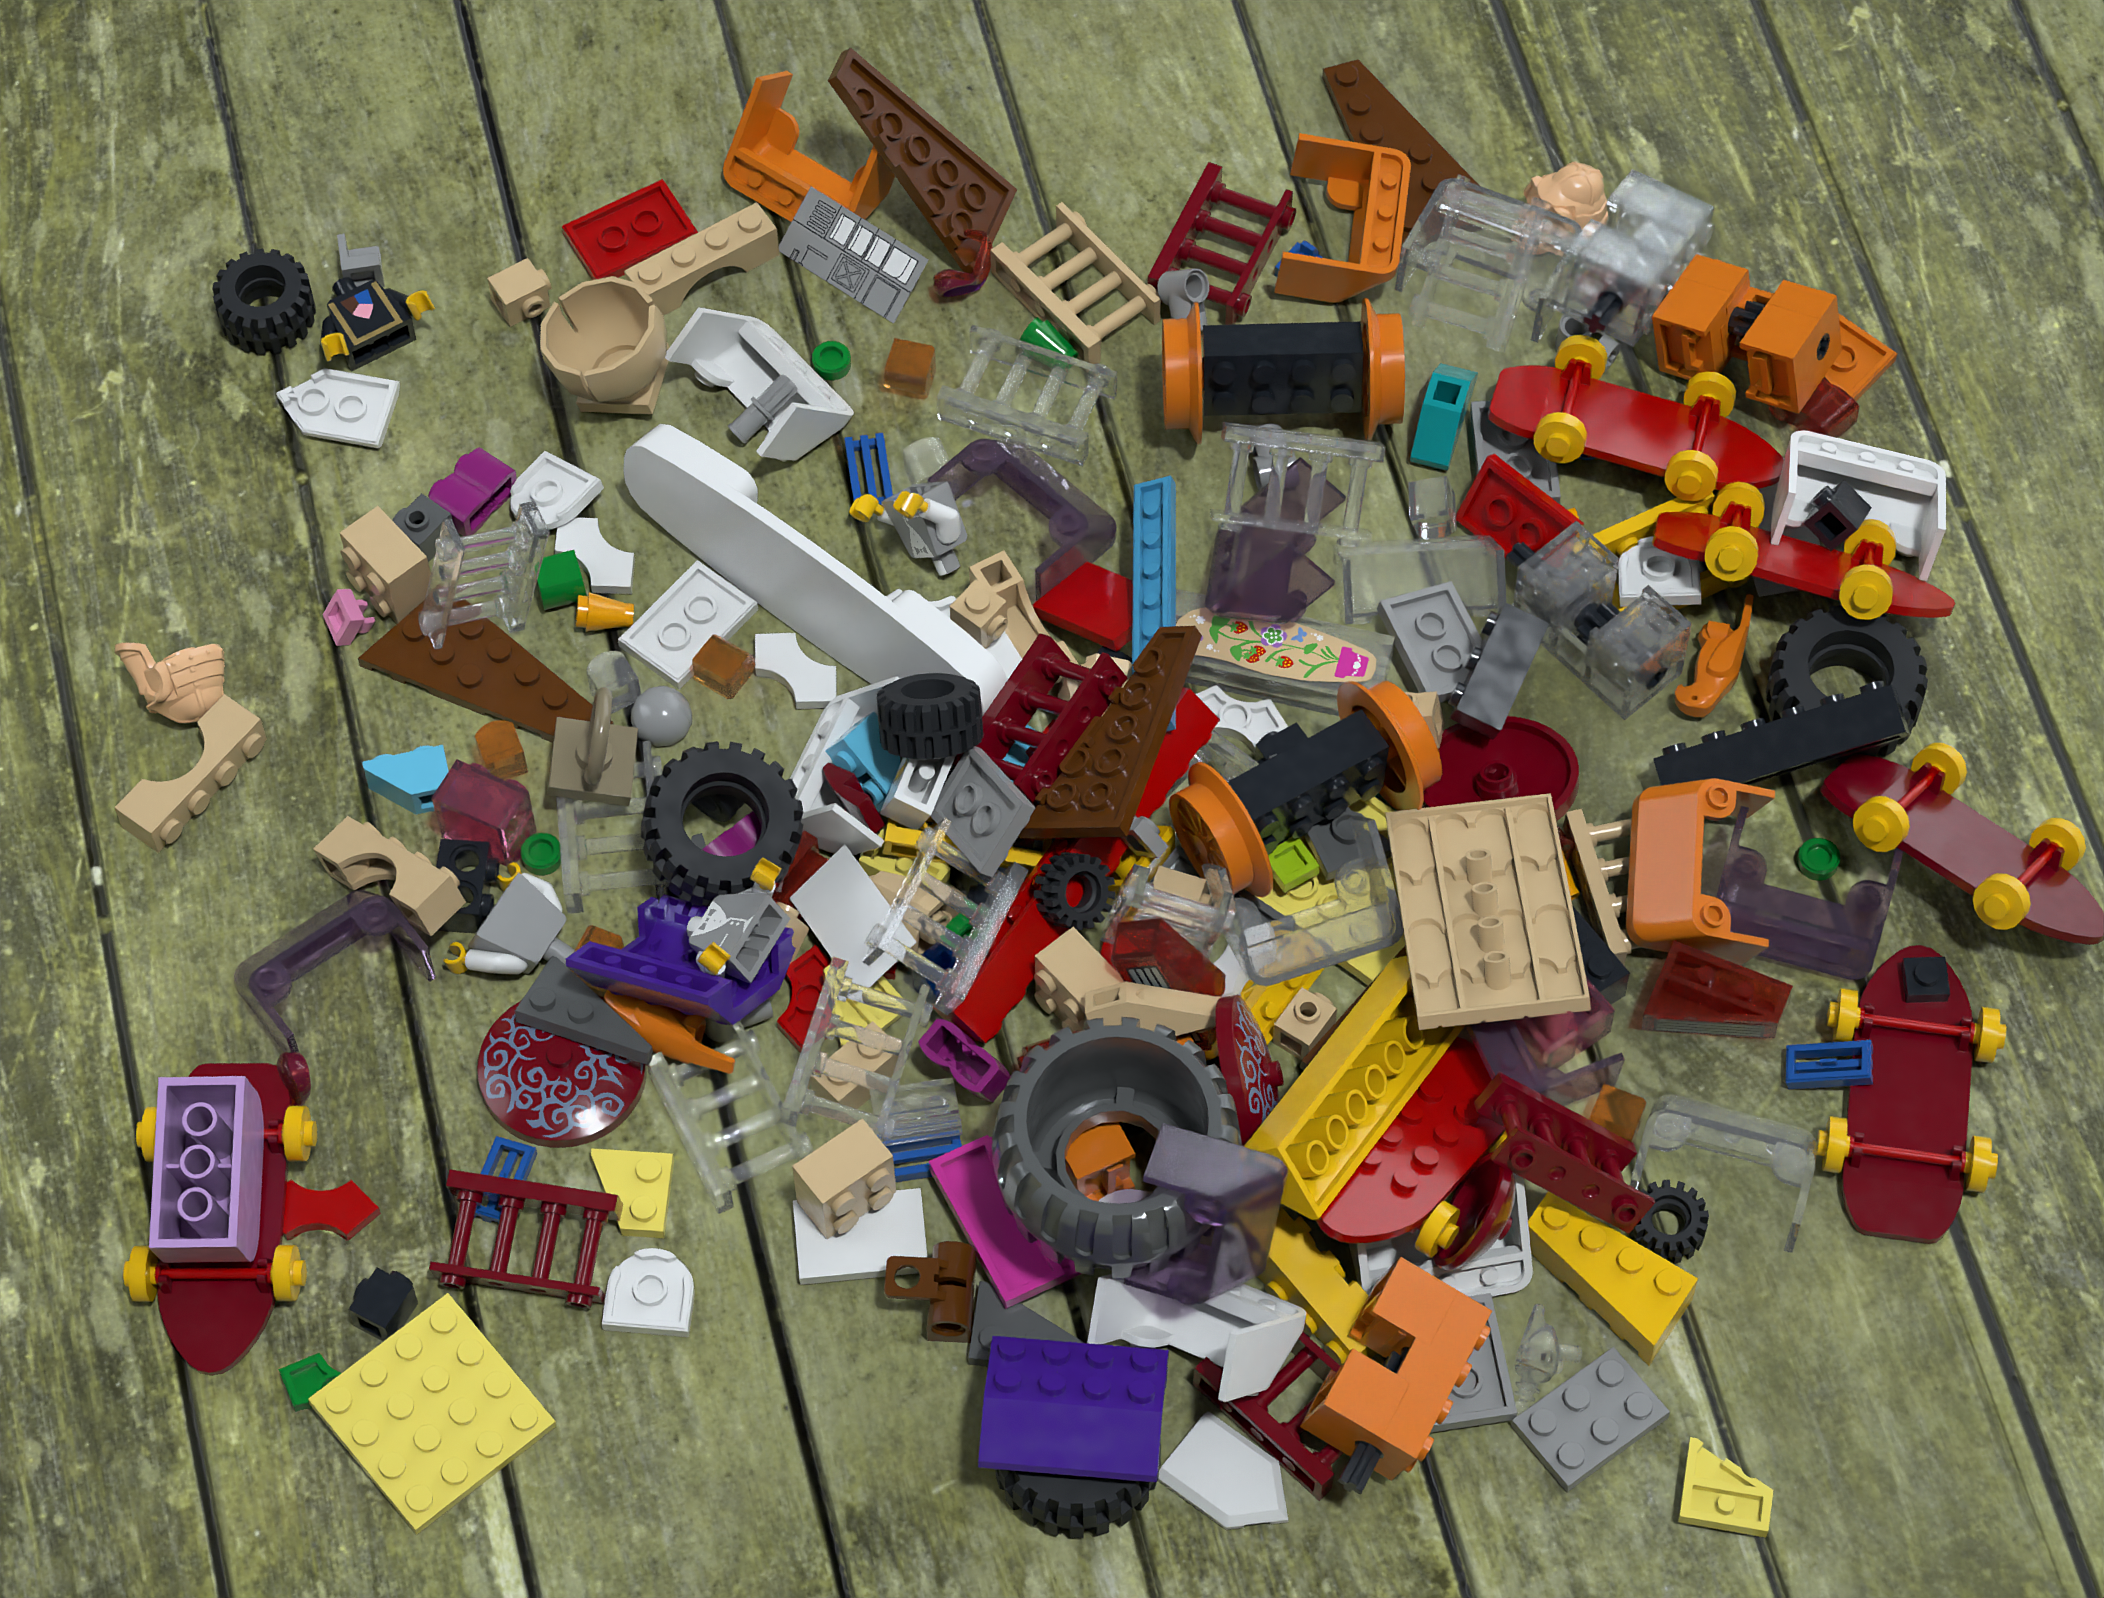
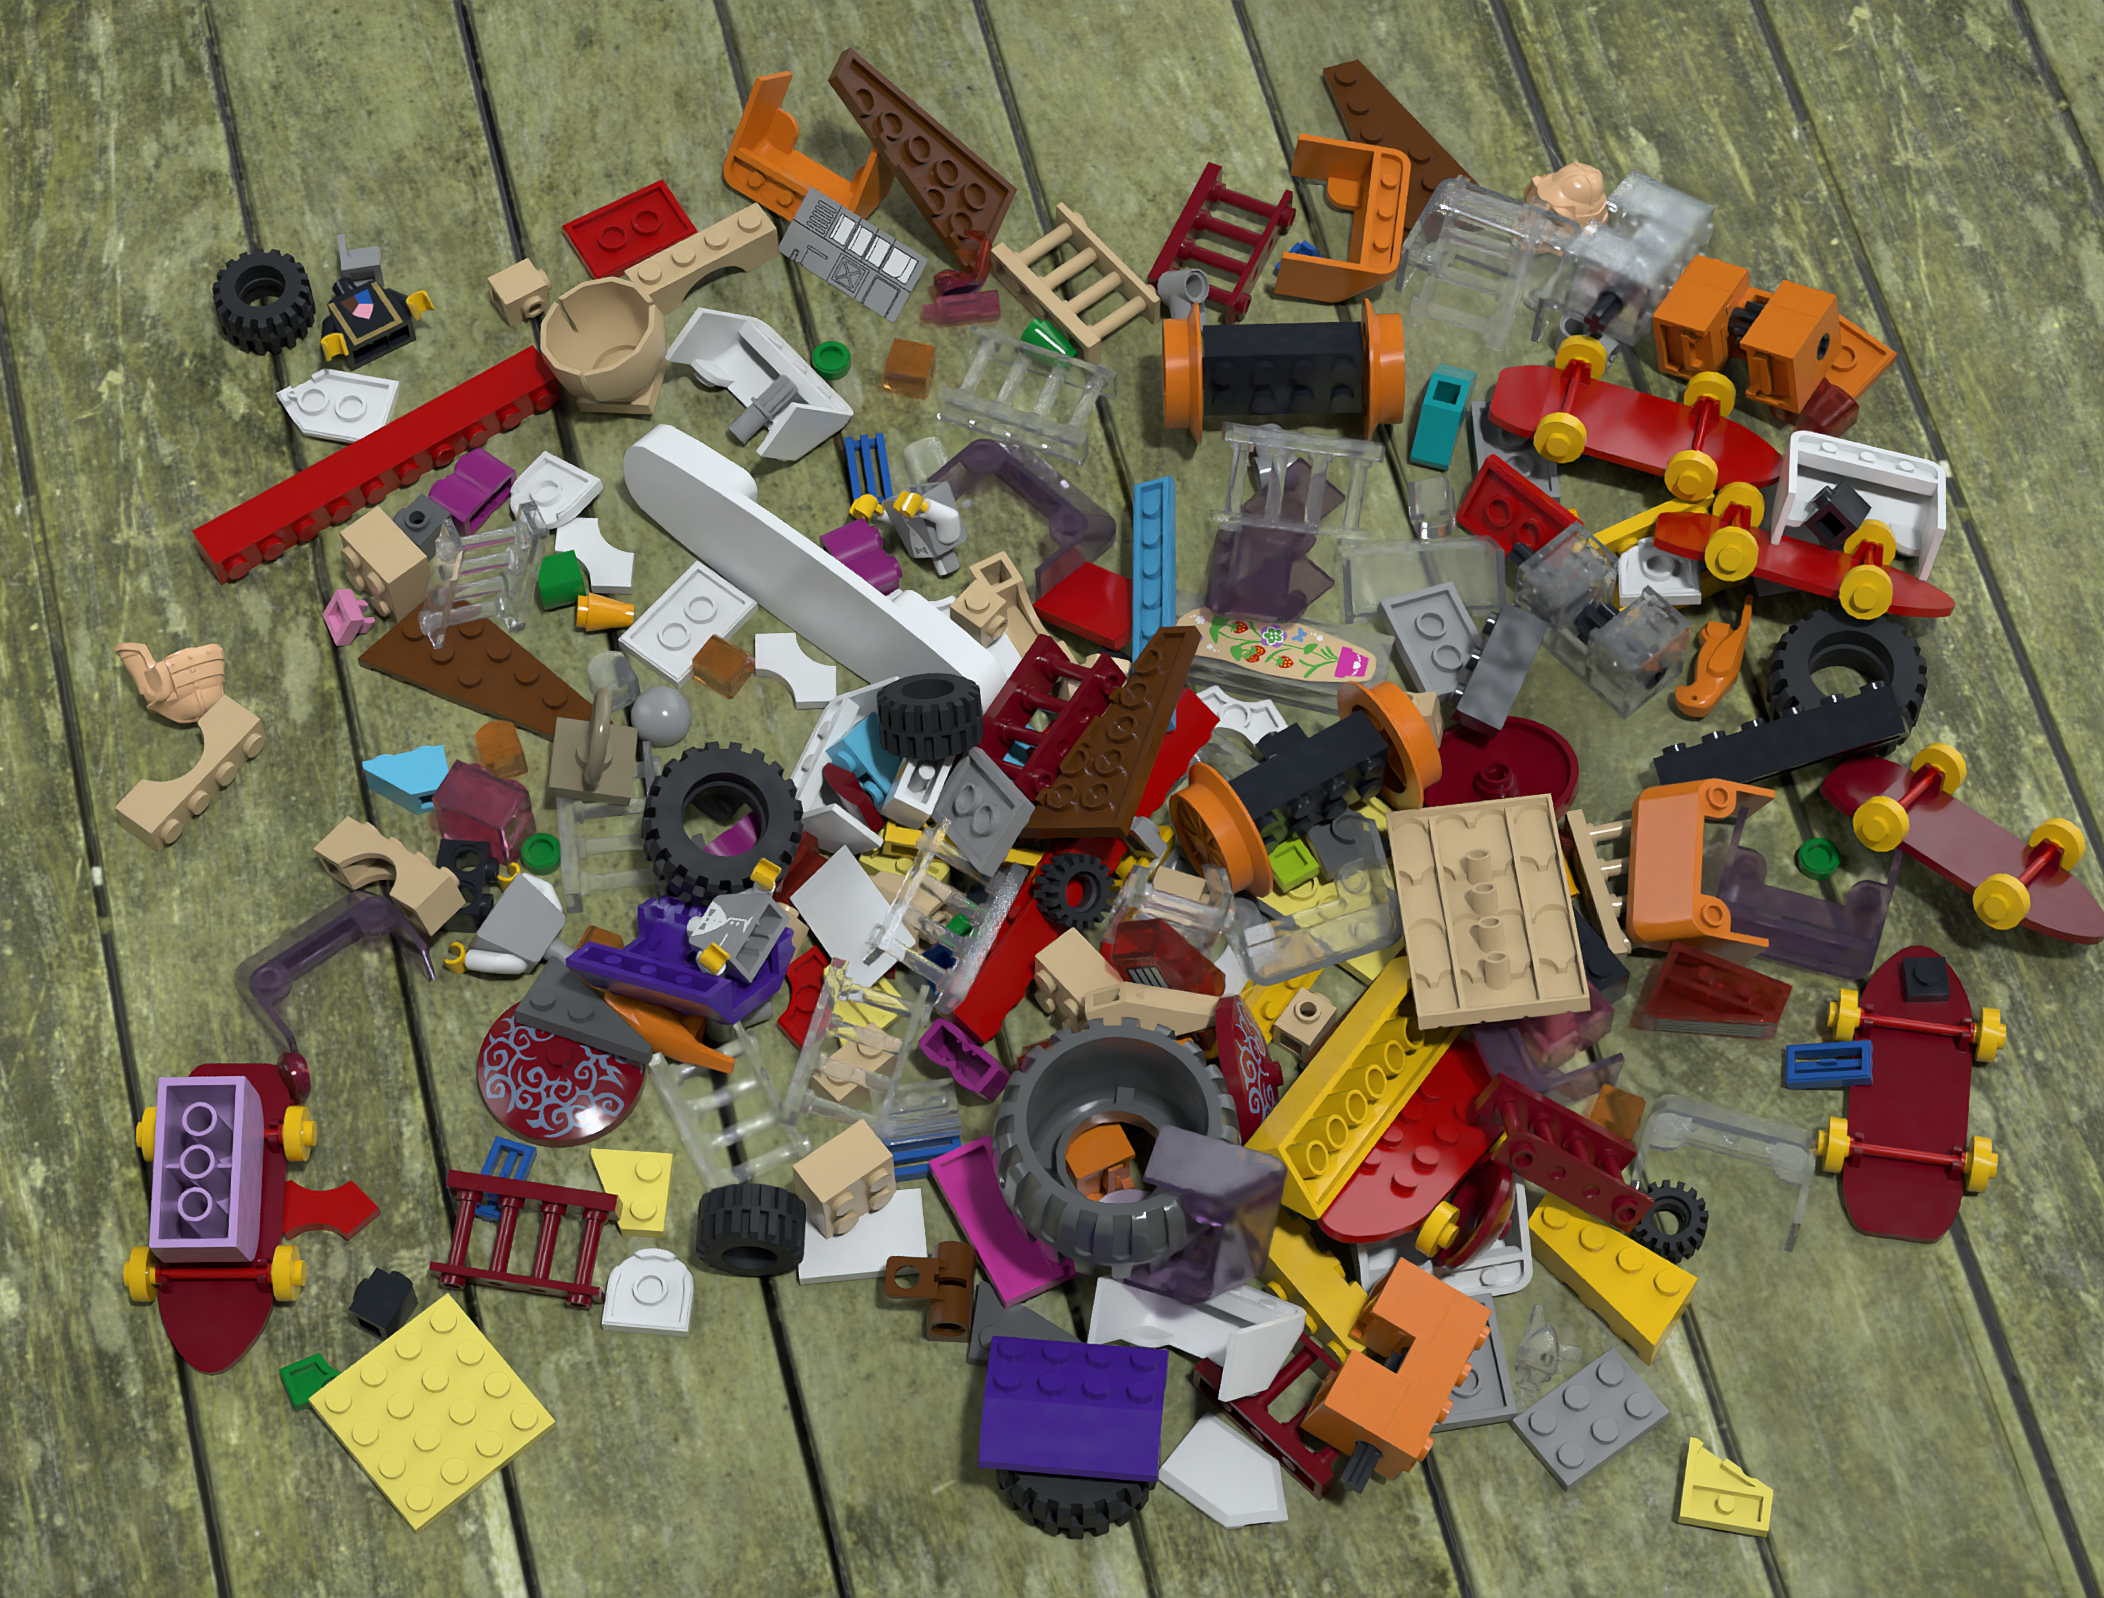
none -> red brick [192,345,561,585]
none -> black tyre [696,1183,807,1276]
none -> magenta brick [819,517,903,596]
none -> clear pink cylinder [922,290,1001,325]

